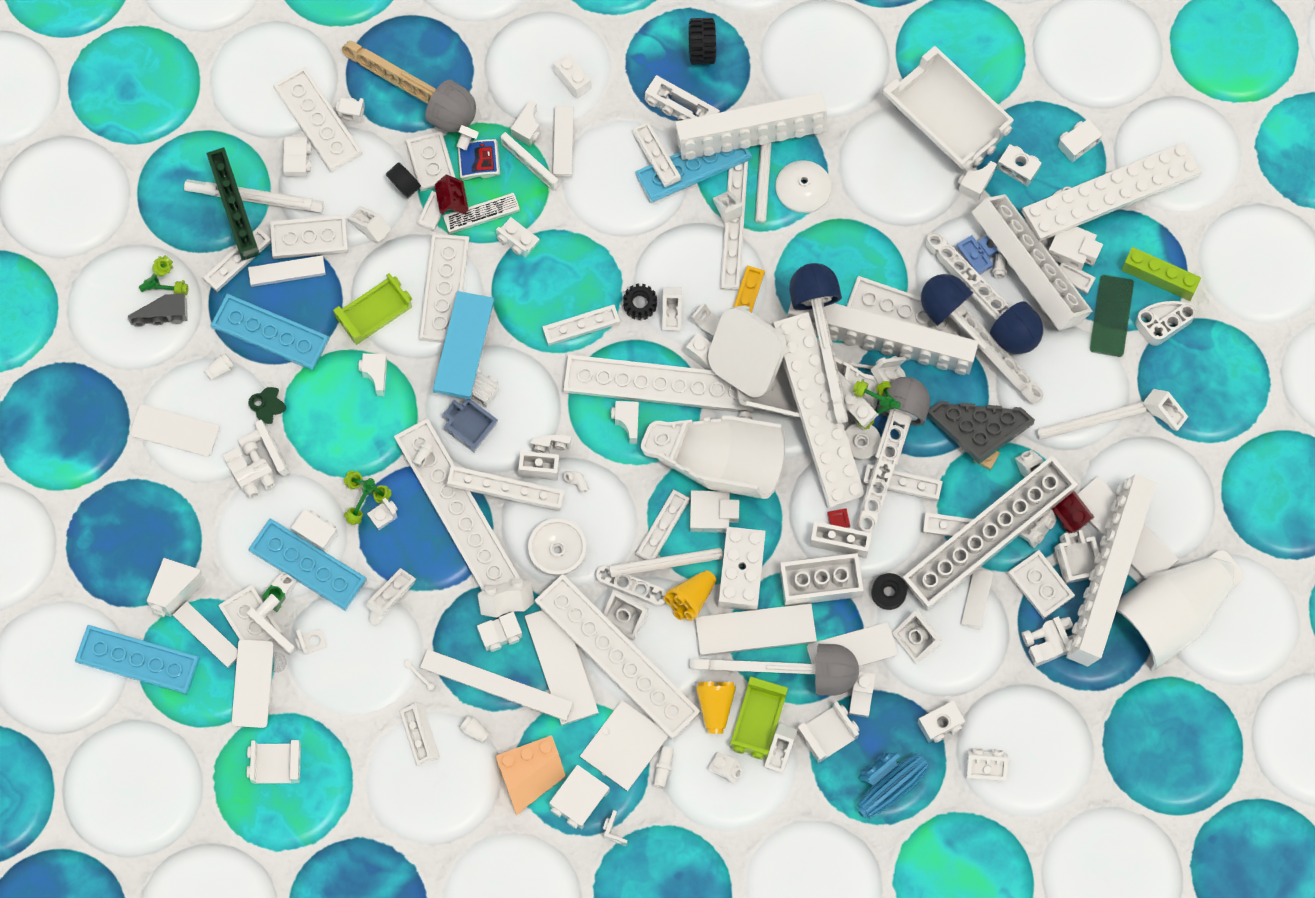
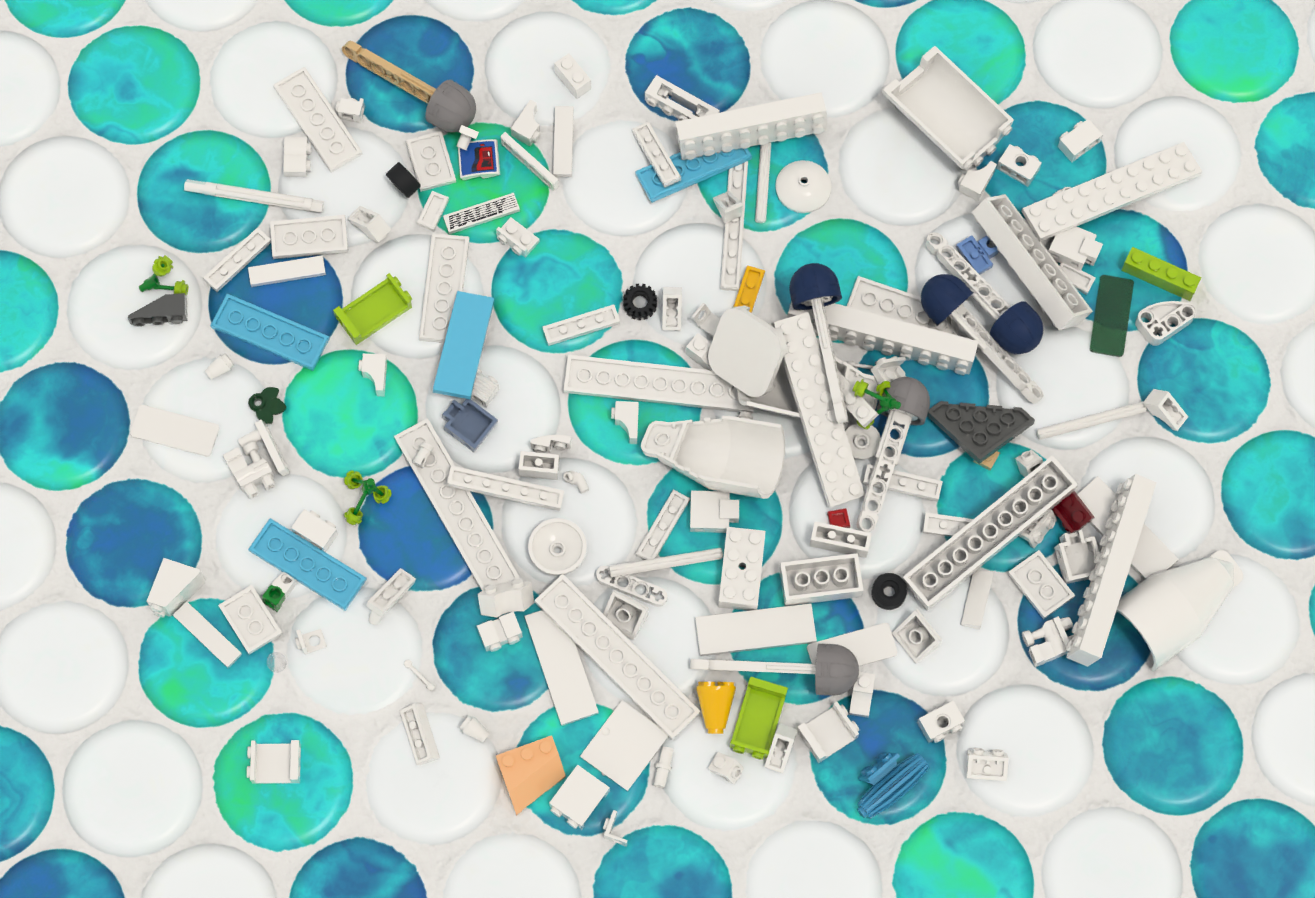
medium azure tile [75,625,200,695] -> none
dark green brick [206,147,260,261] -> none
white piece [232,639,274,728] -> none
white piece [246,594,295,655] -> none
white bracket [367,498,398,531] -> none
white tile [420,649,574,722] -> none
dark red bracket [435,174,469,214] -> none
yellow cone [663,570,716,621] -> none
black tyre [689,18,716,65] -> none
white pin [992,253,1007,278] -> none

